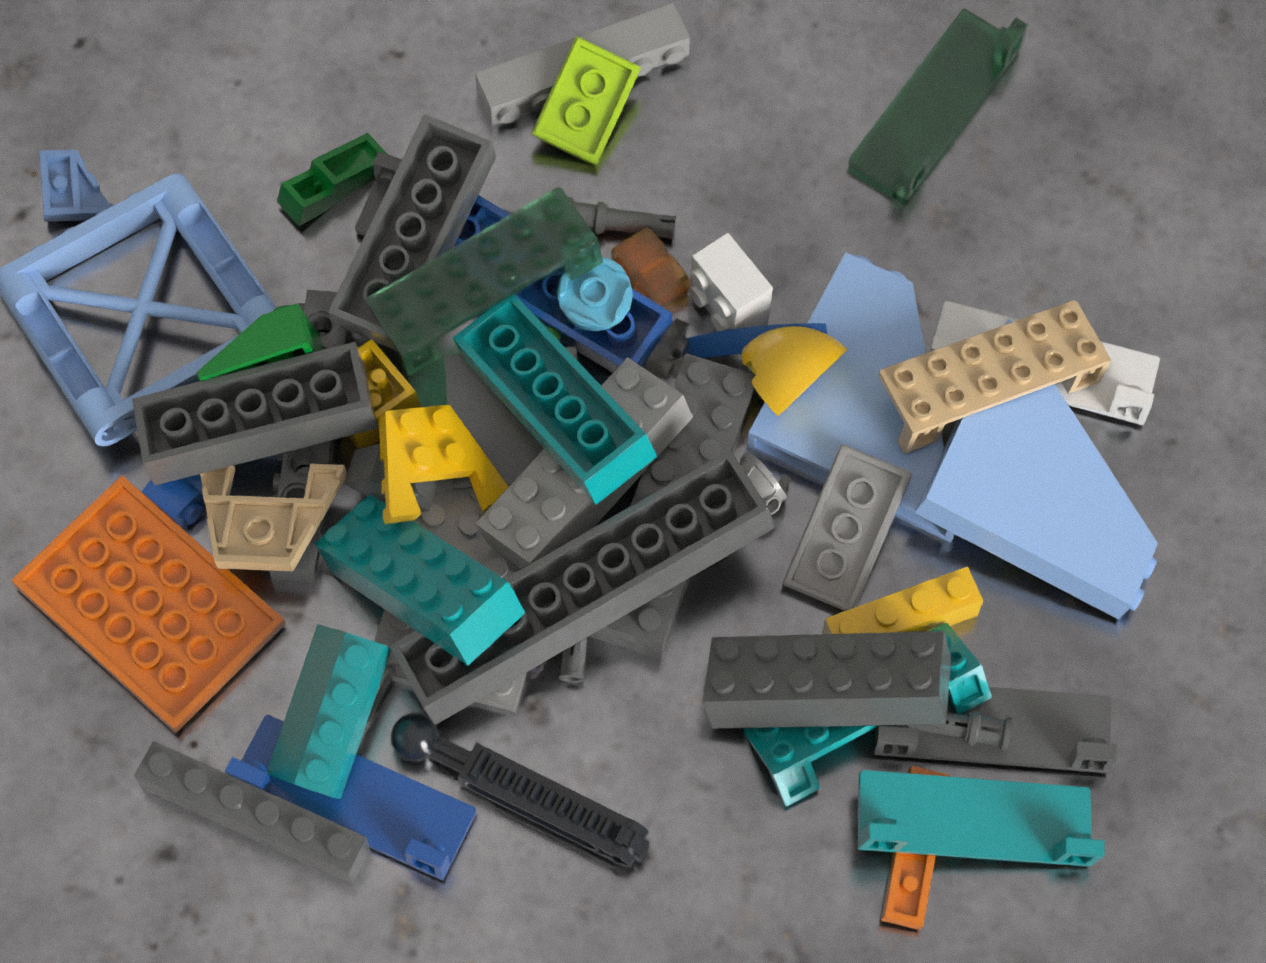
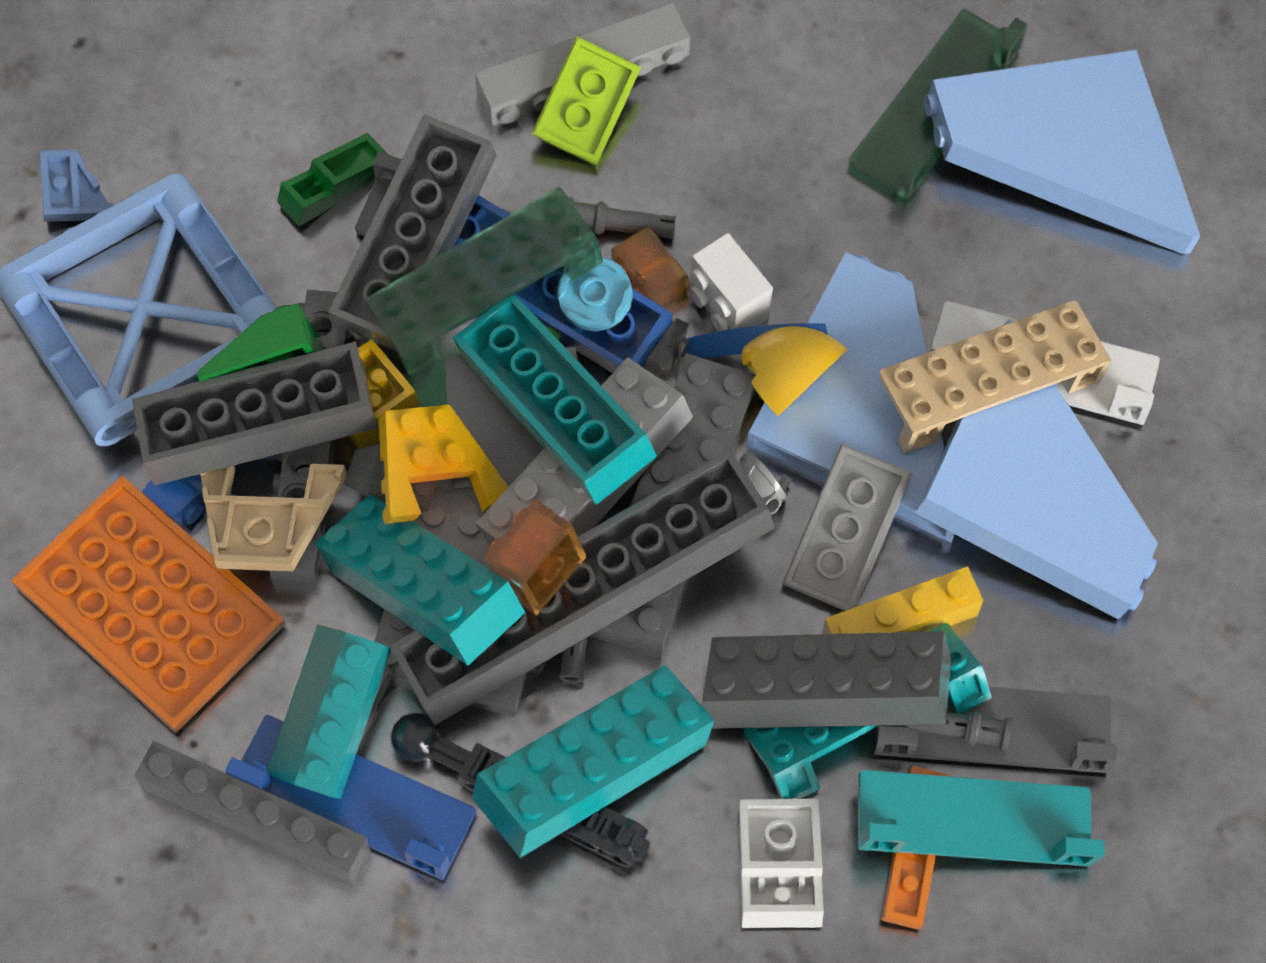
none -> teal brick [472,664,714,858]
none -> clear orange brick [484,499,587,616]
none -> white slope [739,799,824,928]
none -> light blue slope [924,50,1200,254]

